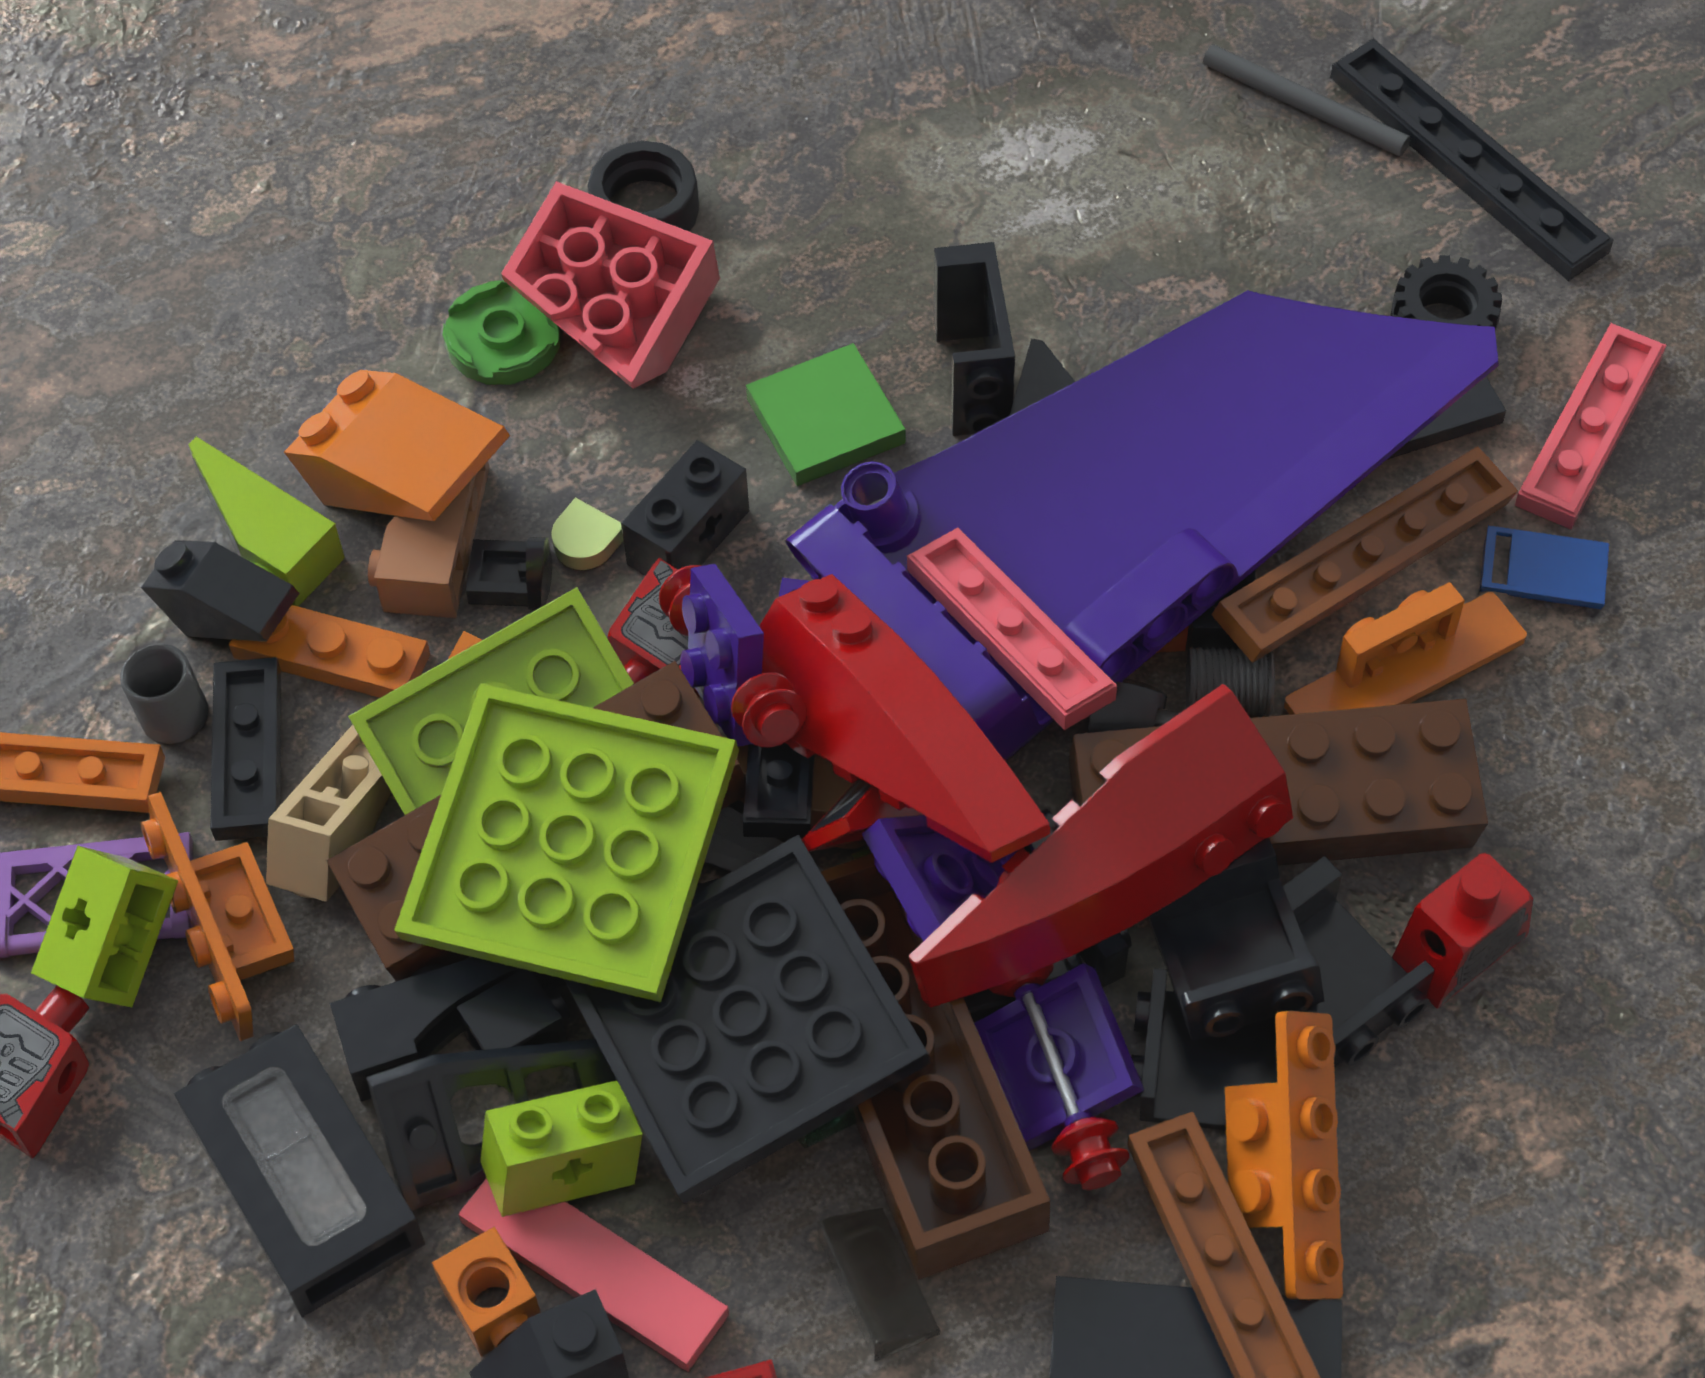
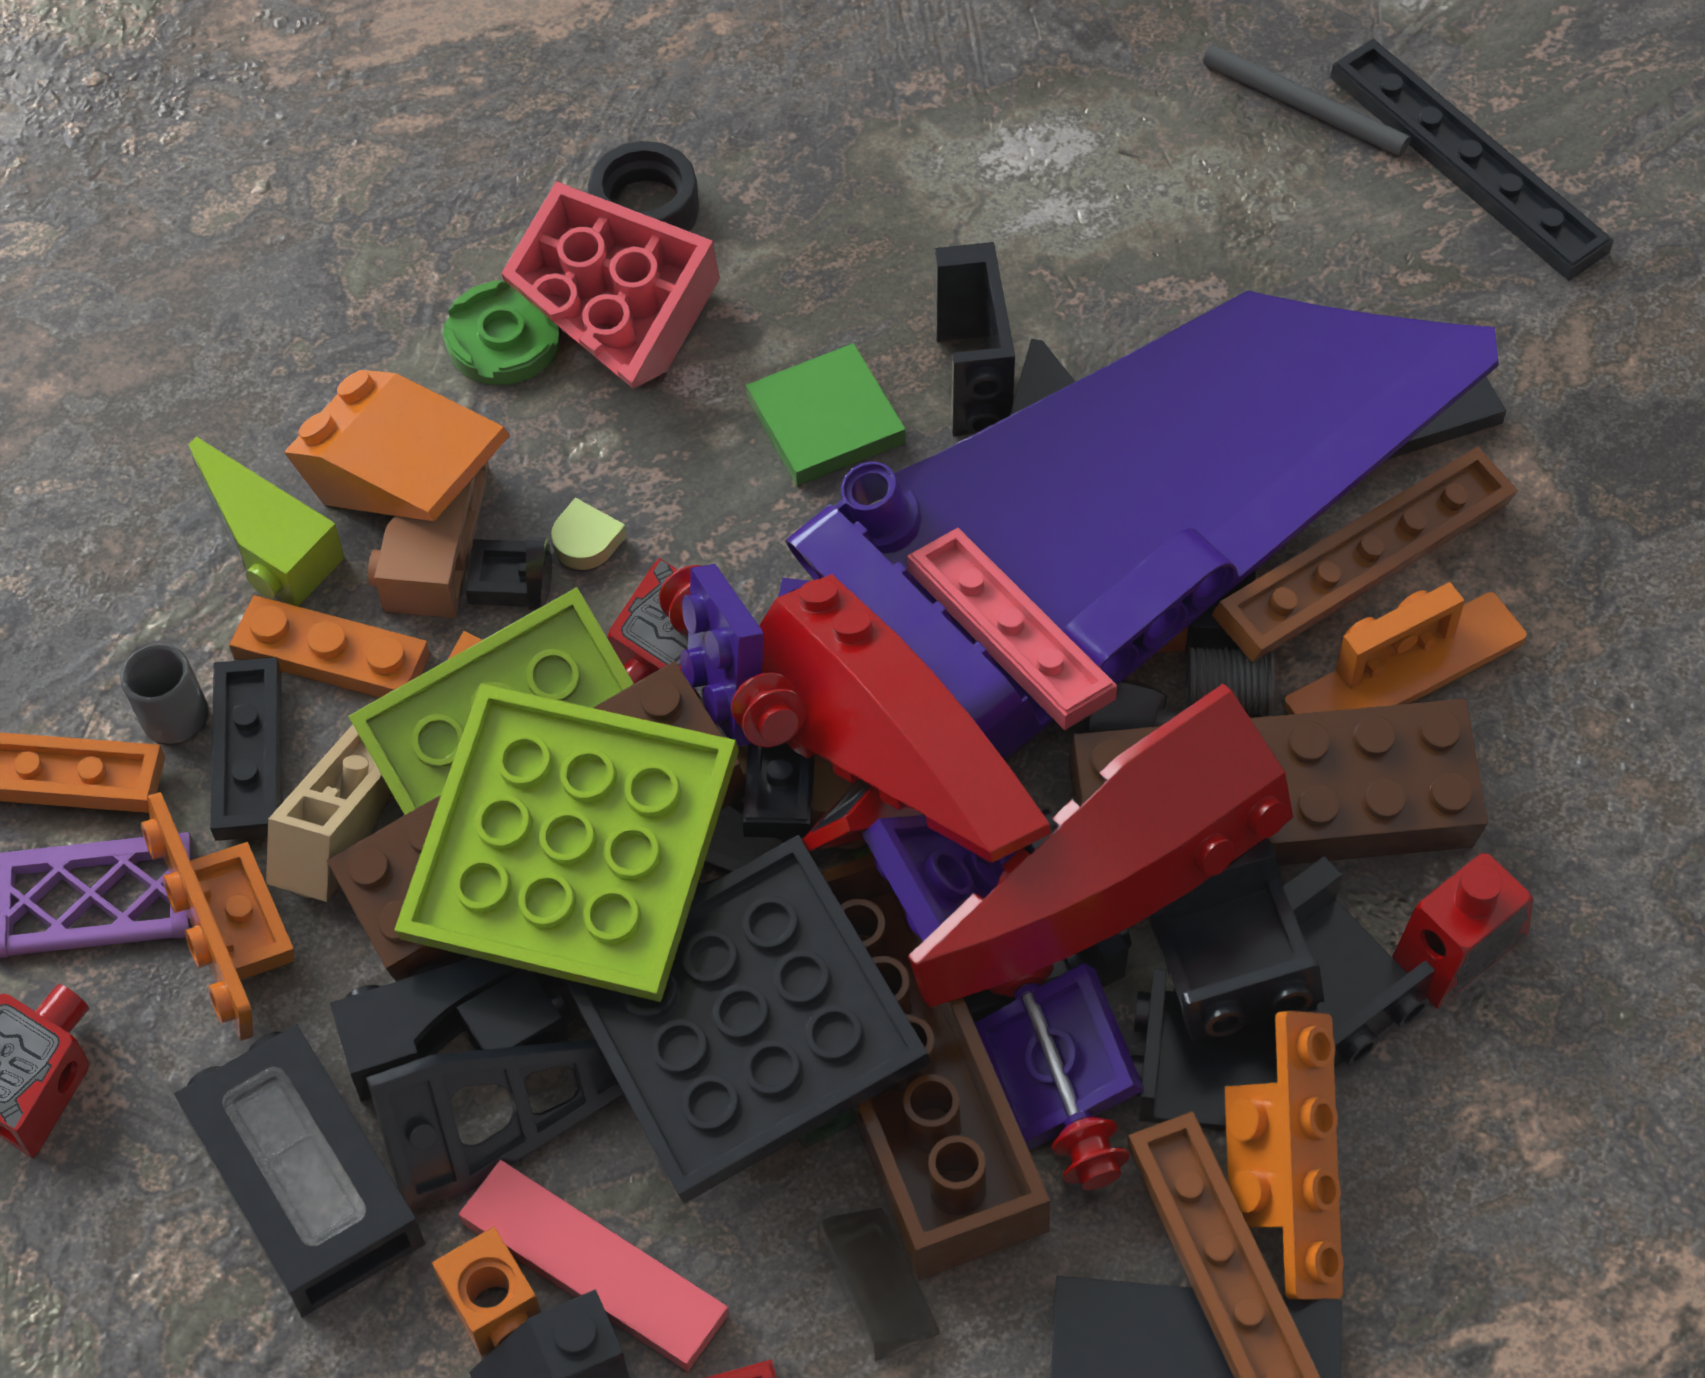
lime brick [31,846,179,1008] -> none
black slope [141,540,300,642] -> none
lime brick [480,1081,643,1217] -> none
black brick [621,440,750,576] -> none
black tyre [1390,255,1502,332] -> none
blue piece [1479,525,1609,609] -> none
coral tile [1514,323,1667,530] -> none

